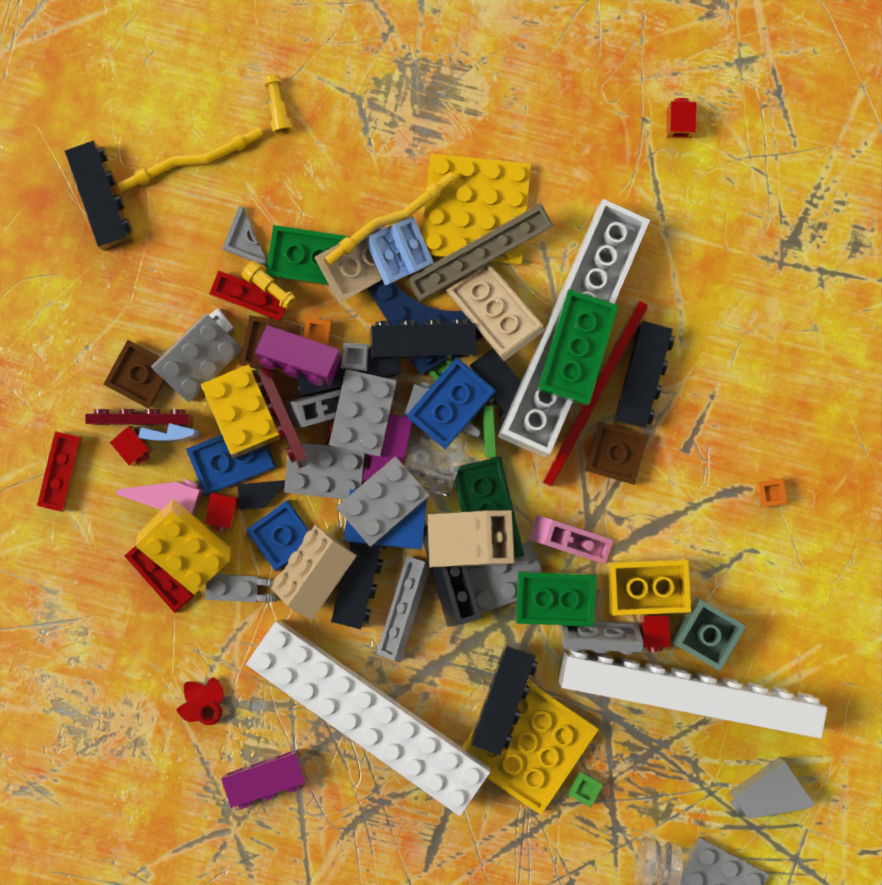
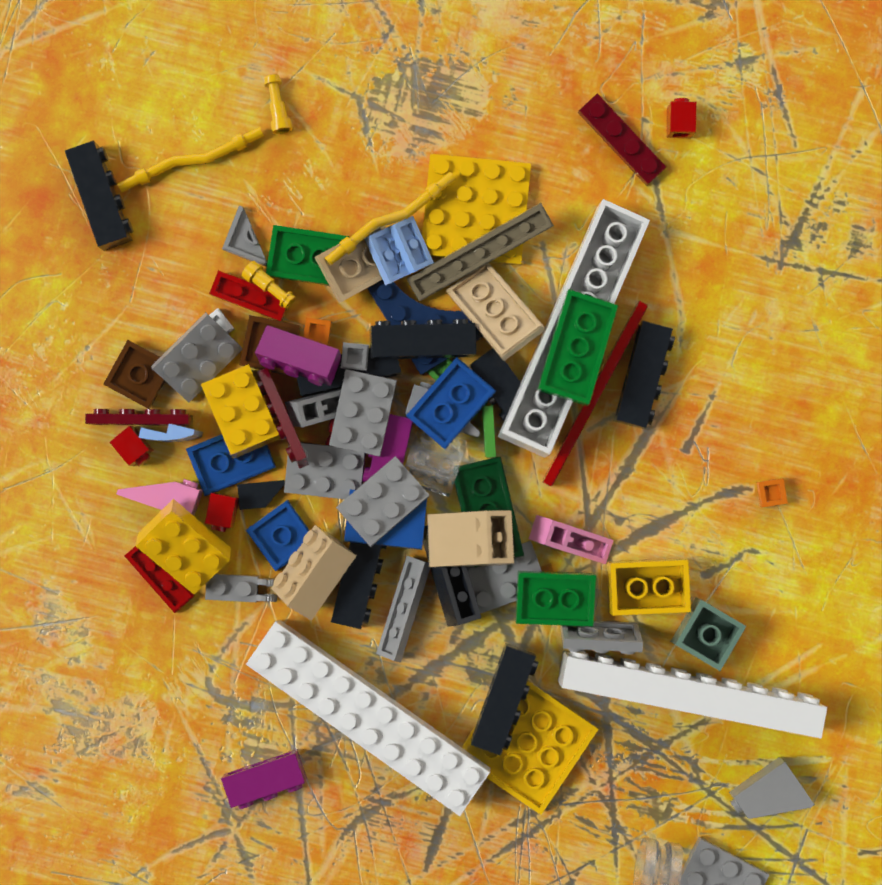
red plate [37,431,82,512] -> none
red plate [176,677,224,726] -> none
bright green plate [568,771,603,807] -> none
reddish brown plate [584,422,648,485] -> none
red brick [640,614,670,652] -> none
none -> dark red plate [578,93,666,186]

